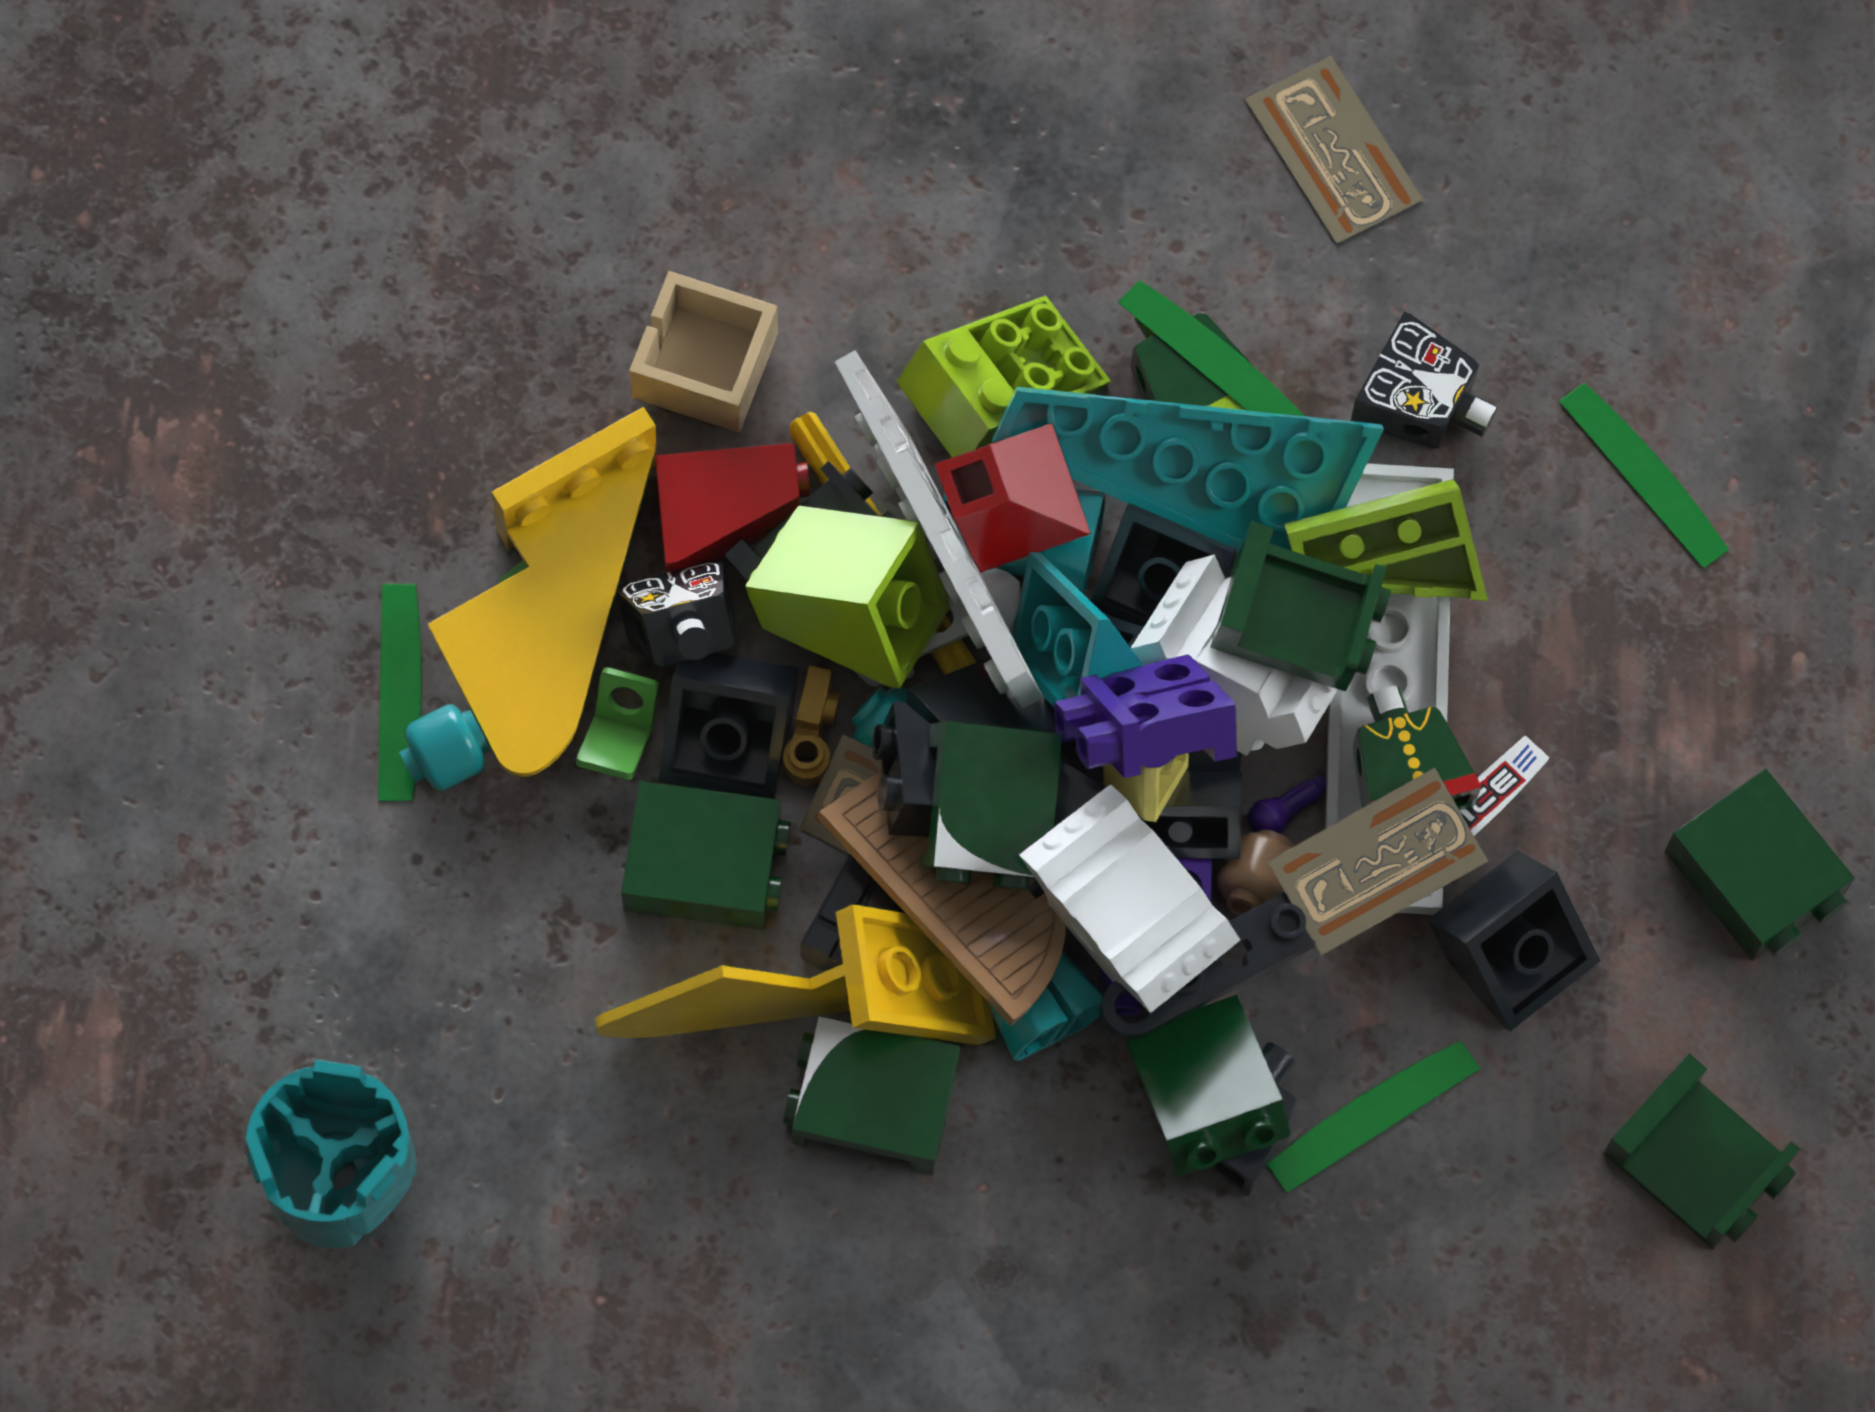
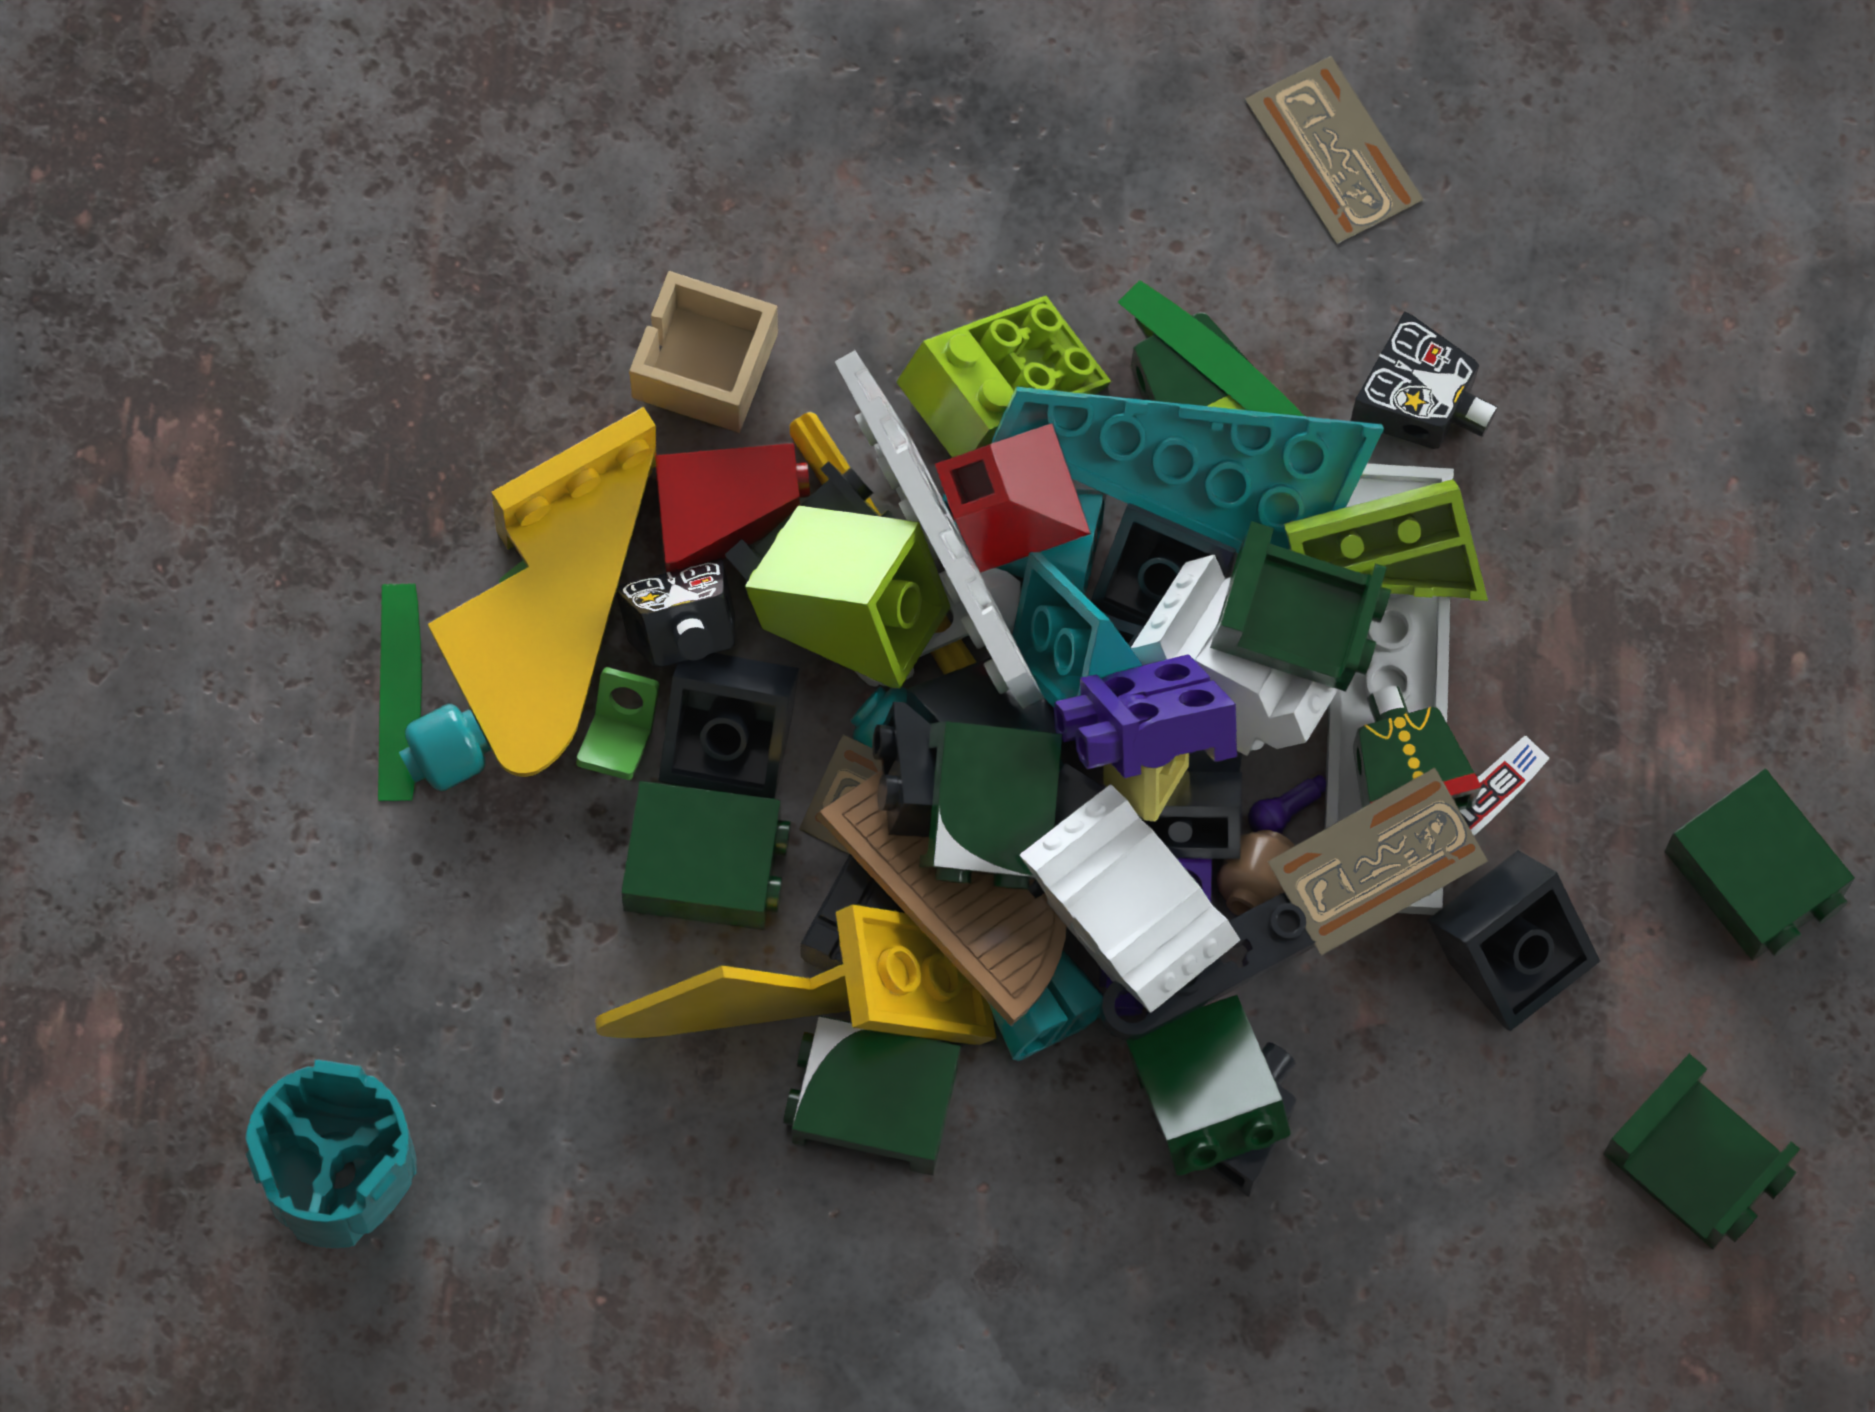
pearl gold plate [783,665,841,786] -> none
green sticker [1267,1041,1480,1193] -> none
green sticker [1559,383,1729,568] -> none

